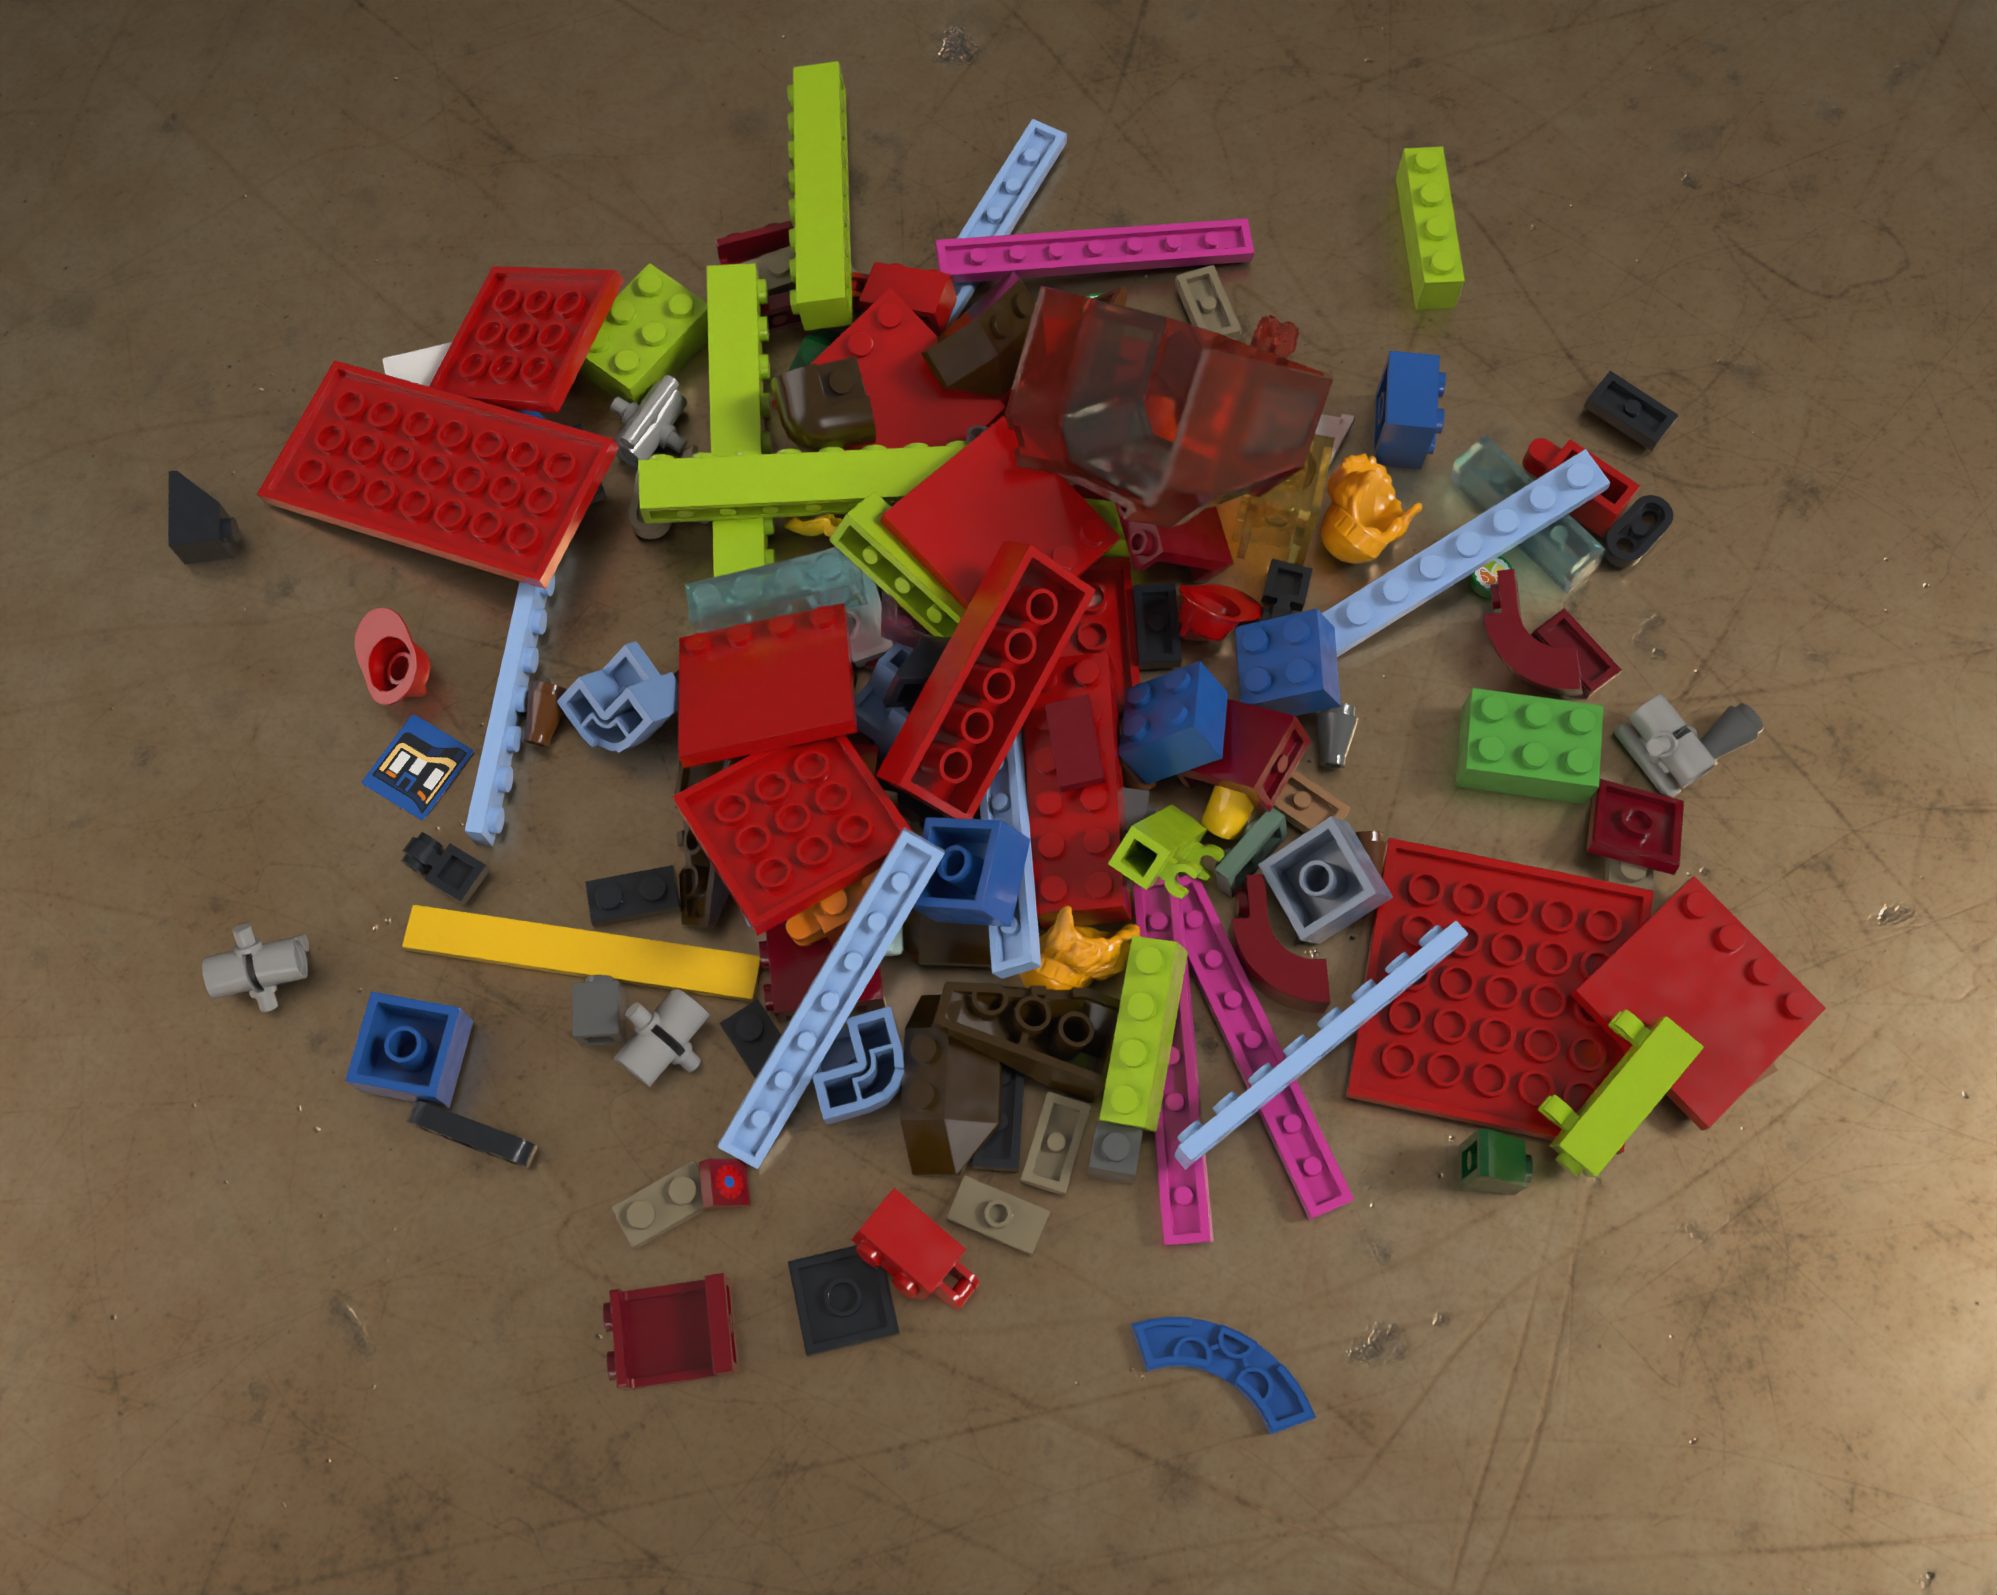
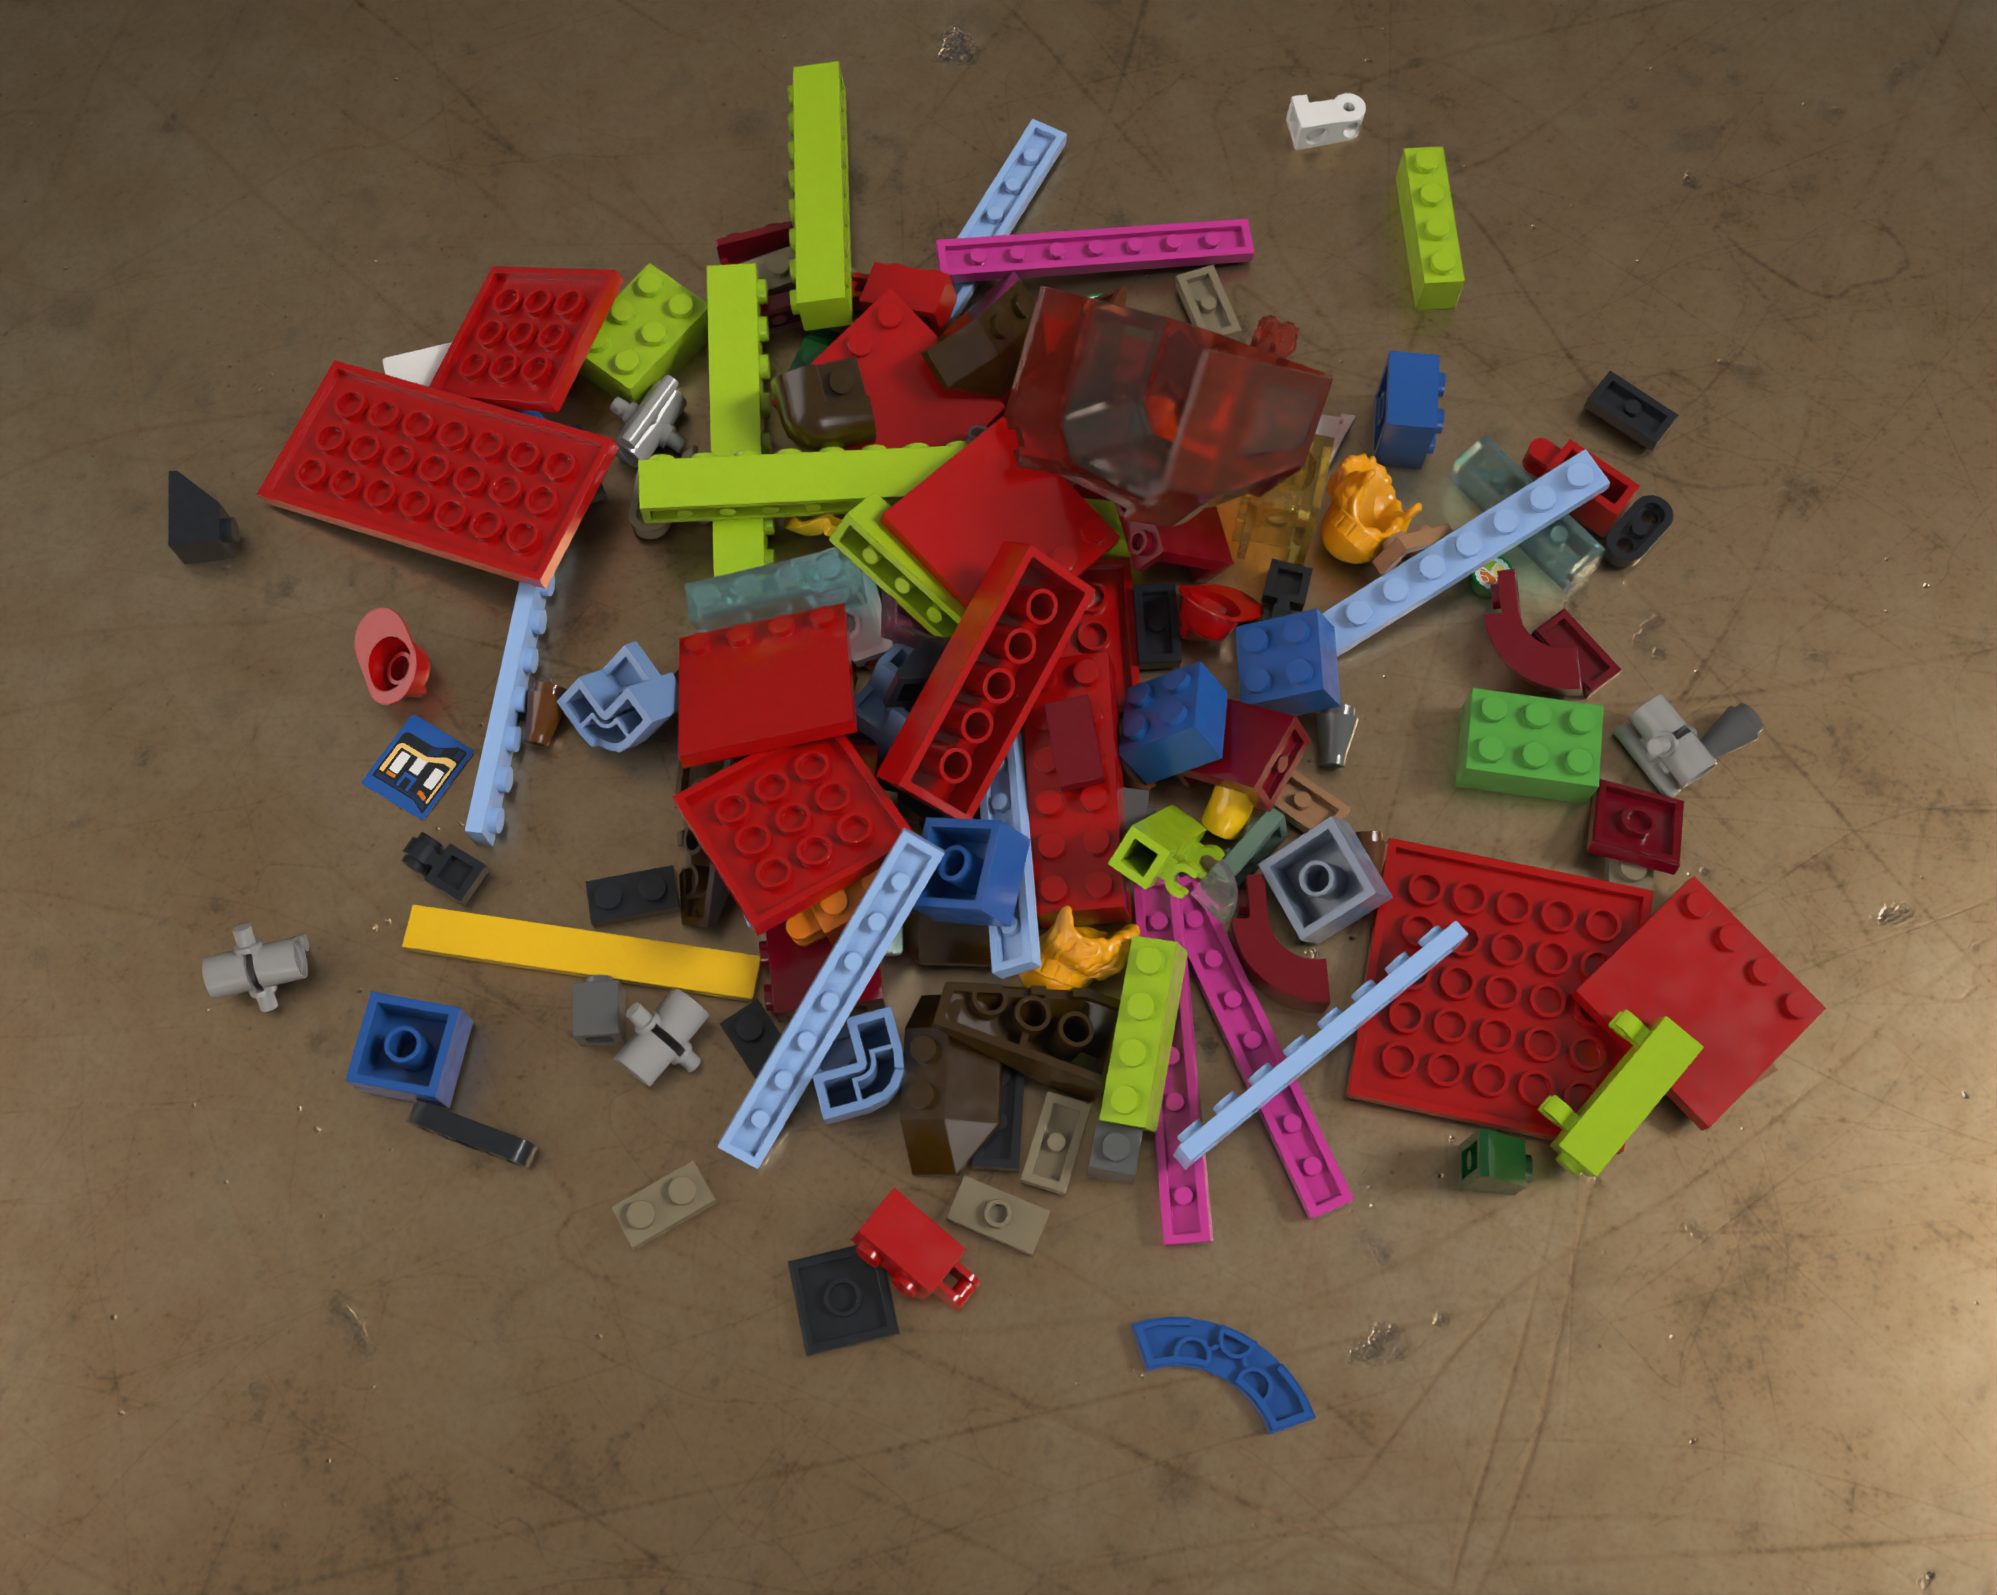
dark red panel [603,1273,739,1391] -> none
dark red tile [699,1158,750,1209] -> none
none -> clear tile [1191,860,1238,925]
none -> white leg [1286,93,1366,150]
none -> medium nougat plate [1372,524,1453,575]

